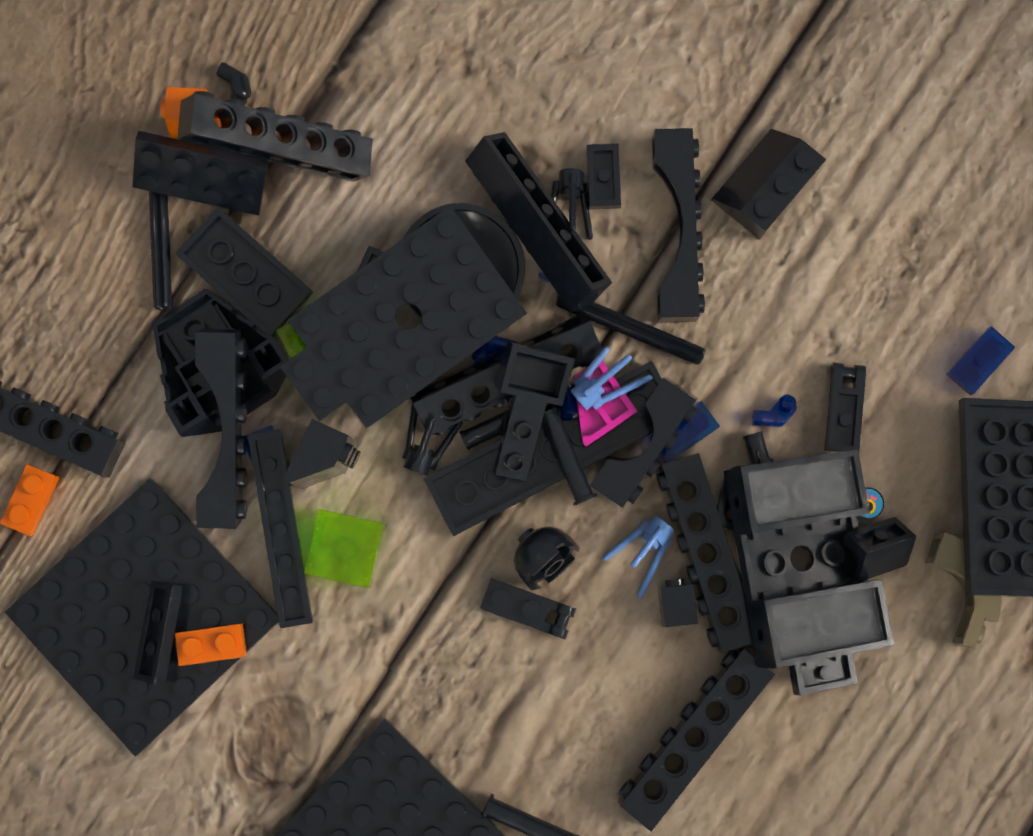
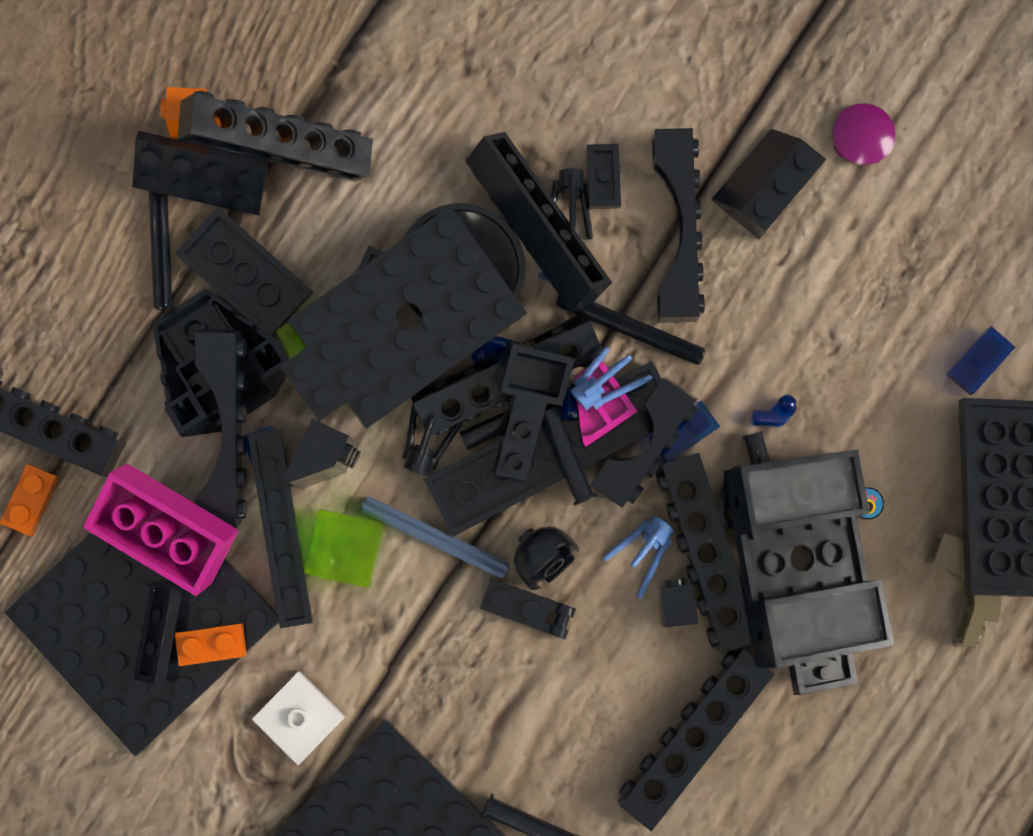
black arm [216,62,252,104] -> none
black plate [824,362,866,453] -> none
black panel [843,517,917,582] -> none
none -> dark pink brick [83,463,239,596]
none -> white plate [252,671,346,766]
none -> sand blue axle [360,497,509,578]
none -> magenta dish [833,103,896,165]

